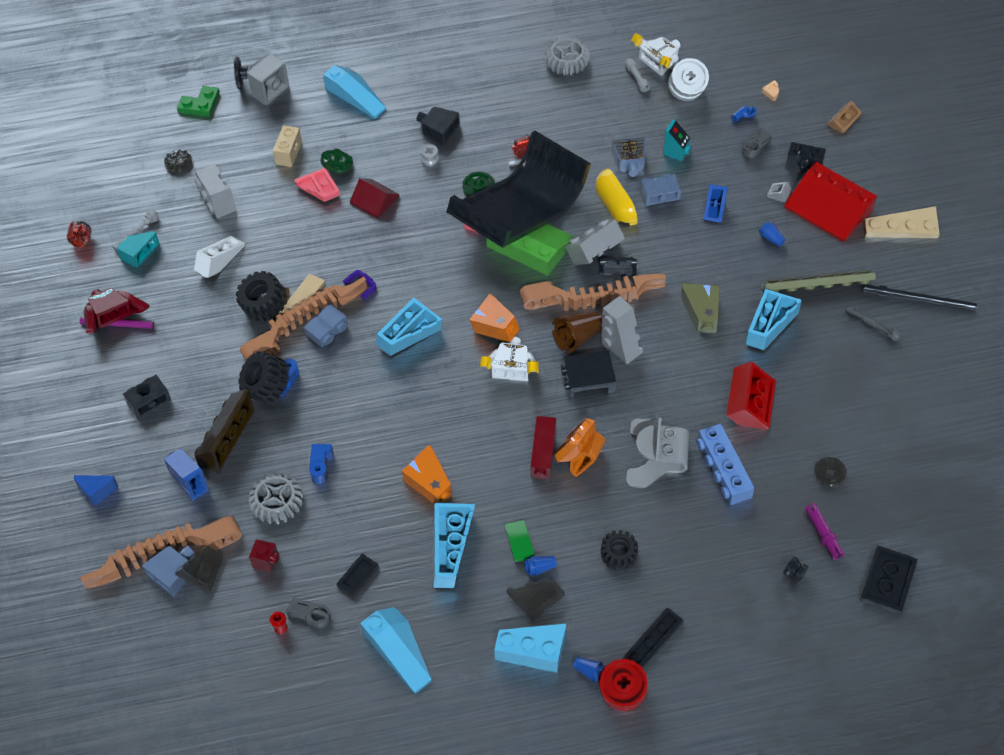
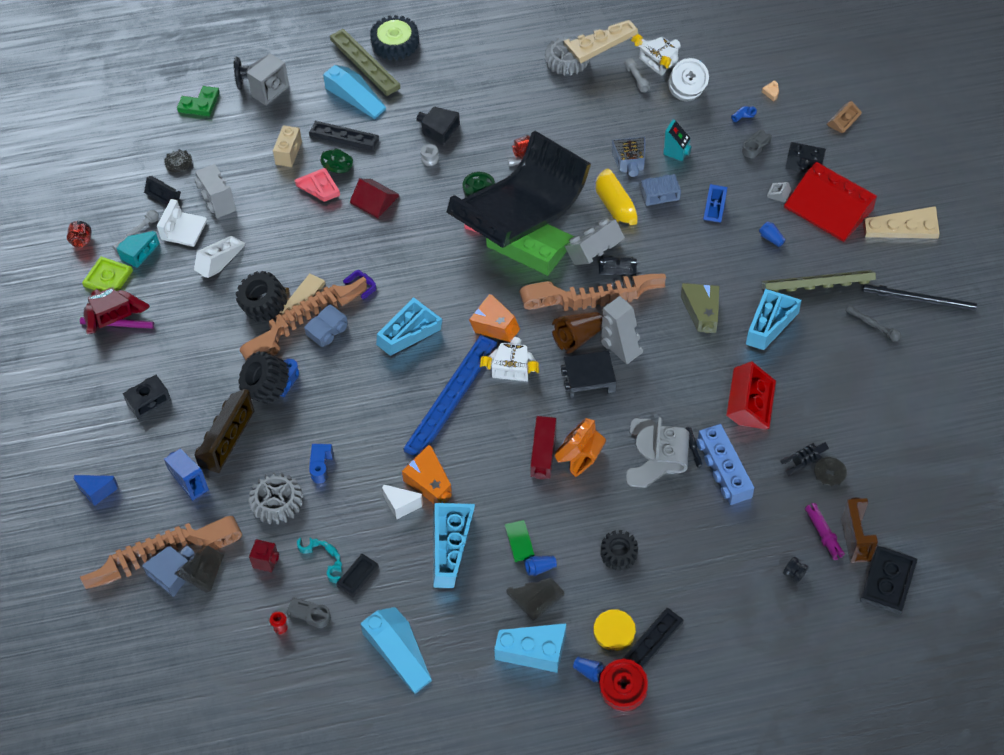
none -> lime tile [82,256,133,291]
none -> black plate [144,176,181,206]
none -> white bracket [157,199,207,246]
none -> teal piece [297,537,342,583]
none -> black tile [309,121,379,151]
none -> olive plate [330,29,401,96]
none -> black wheel [370,15,419,60]
none -> white slope [382,485,423,519]
none -> blue tile [404,335,497,457]
none -> tan wing [564,20,638,64]
none -> yellow tile [593,609,636,651]
none -> black piece [684,427,702,468]
none -> black hinge [780,442,829,476]
none -> reddish brown panel [841,497,878,563]

